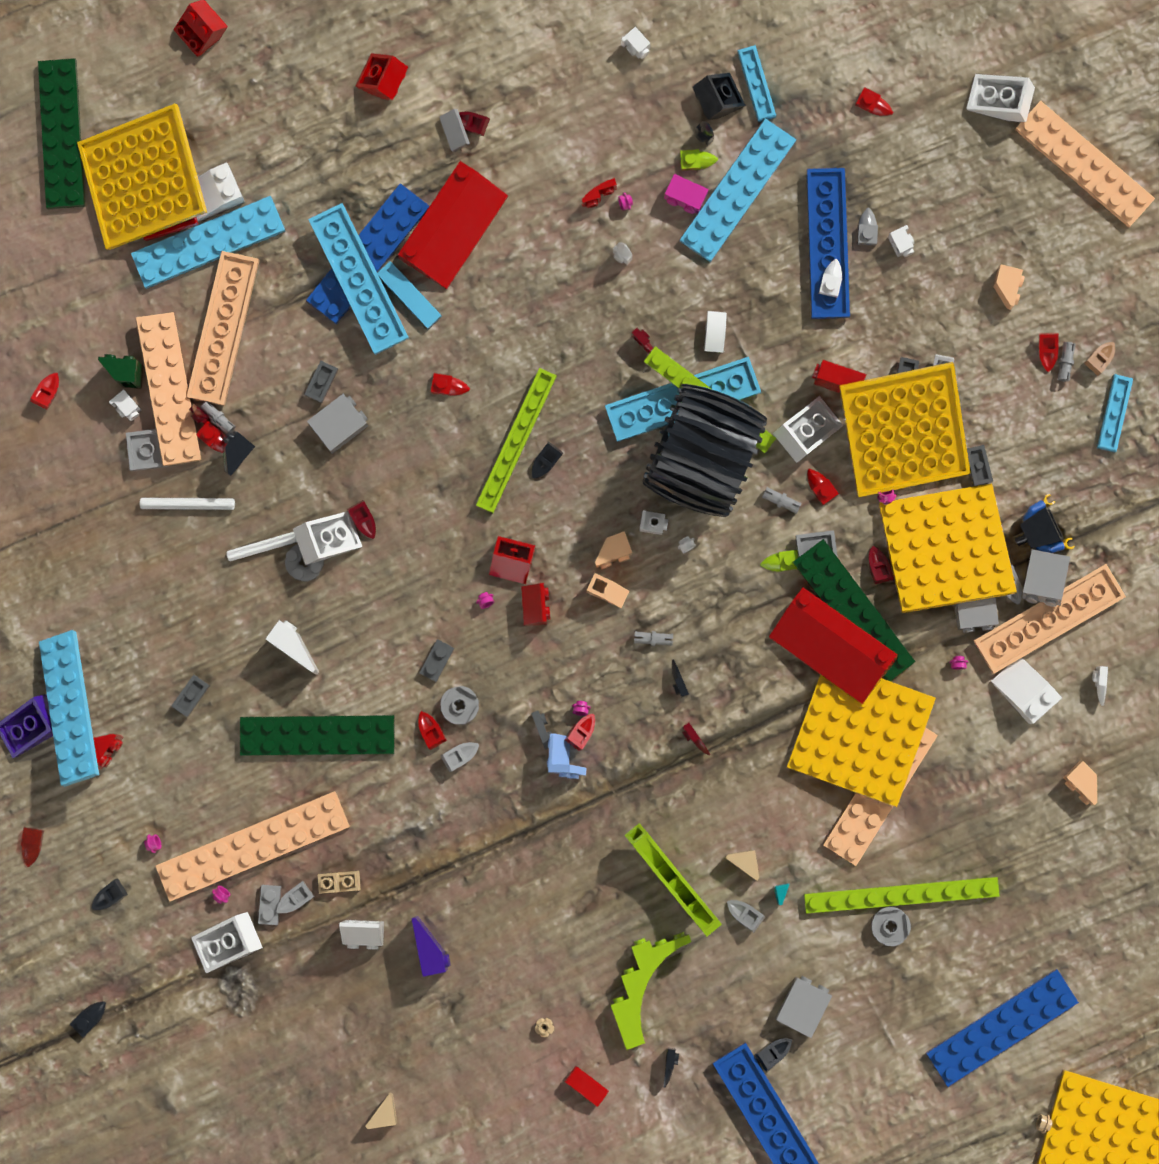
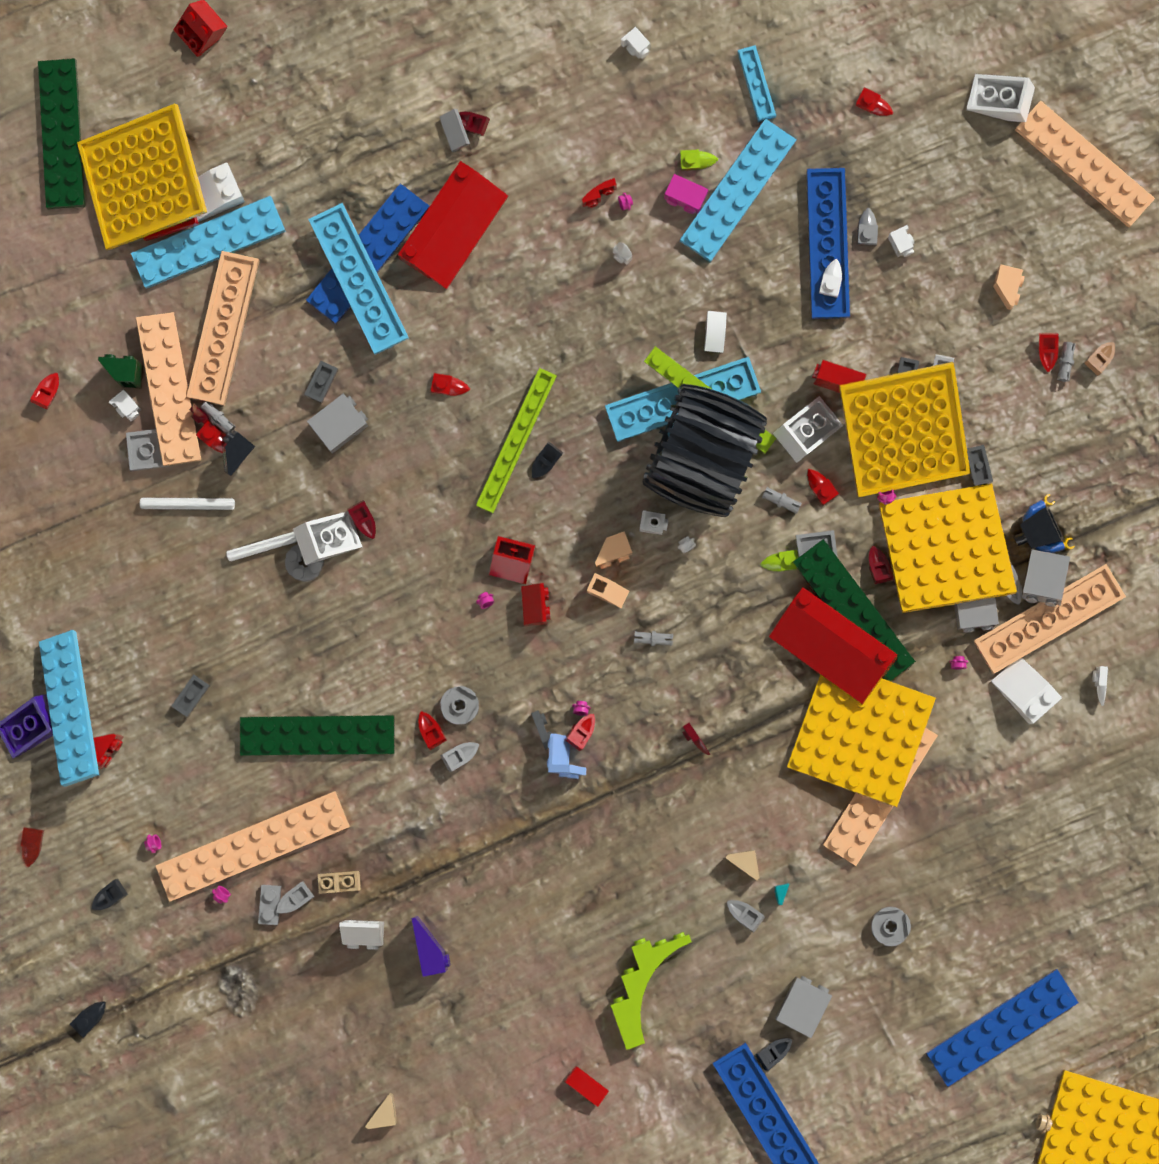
white slope [191,912,263,973] -> none
white slope [266,620,319,675] -> none
red slope [355,53,408,100] -> none
medium azure tile [377,261,442,329] -> none
dark grey plate [420,639,455,682] -> none
tan plate [535,1018,554,1037] -> none
lime arch [624,823,722,936] -> none
dark red plate [631,328,653,354] -> none
black plate [663,1047,679,1088] -> none
black plate [672,659,689,698] -> none
black slope [692,73,746,120] -> none
black plate [695,121,714,146] -> none
lime plate [804,877,1000,914] -> none
light nougat slope [1063,761,1097,805] -> none
medium azure tile [1097,374,1133,453] -> none

